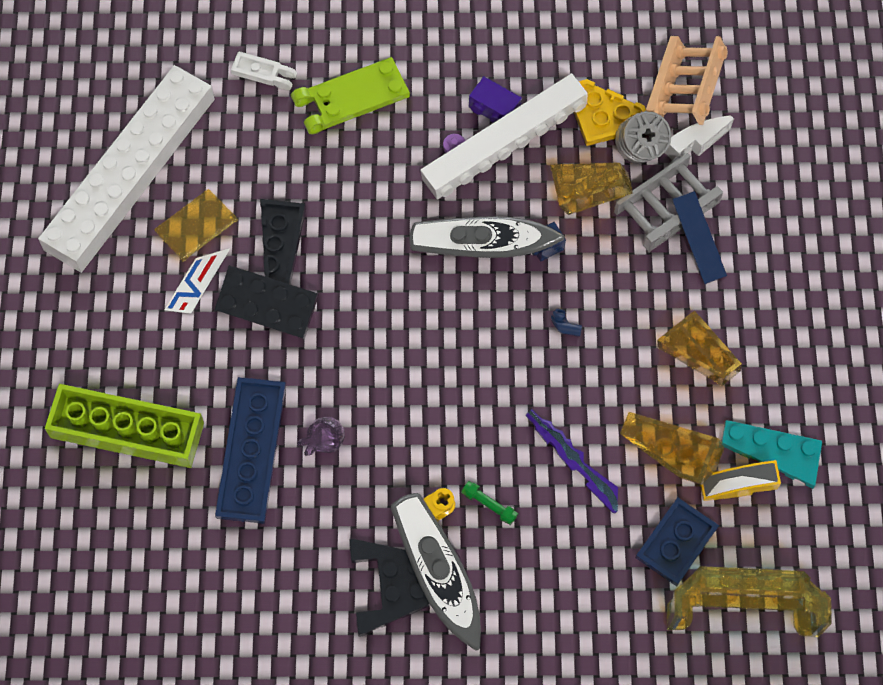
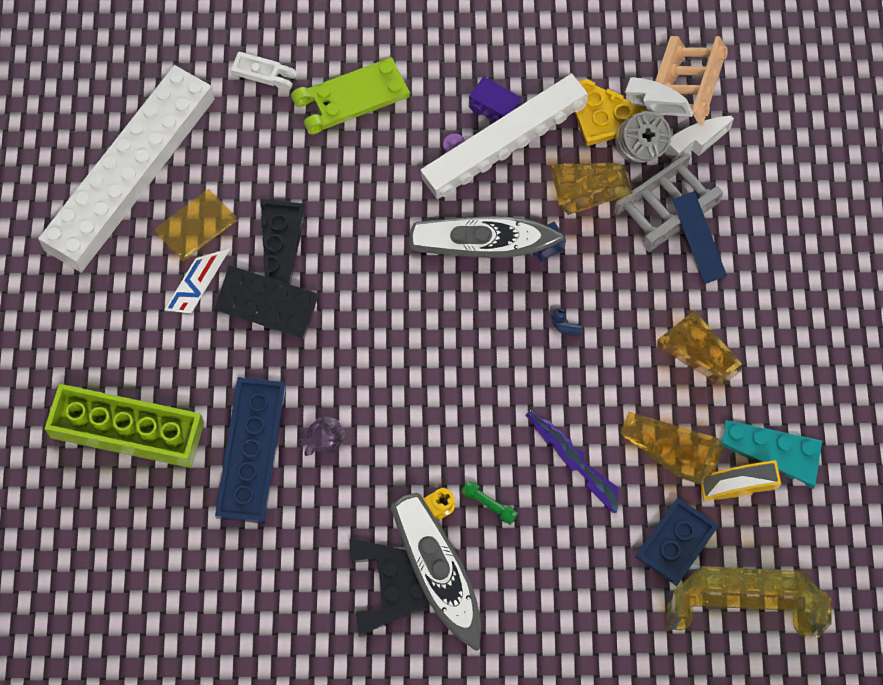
none -> white slope [625,77,693,117]

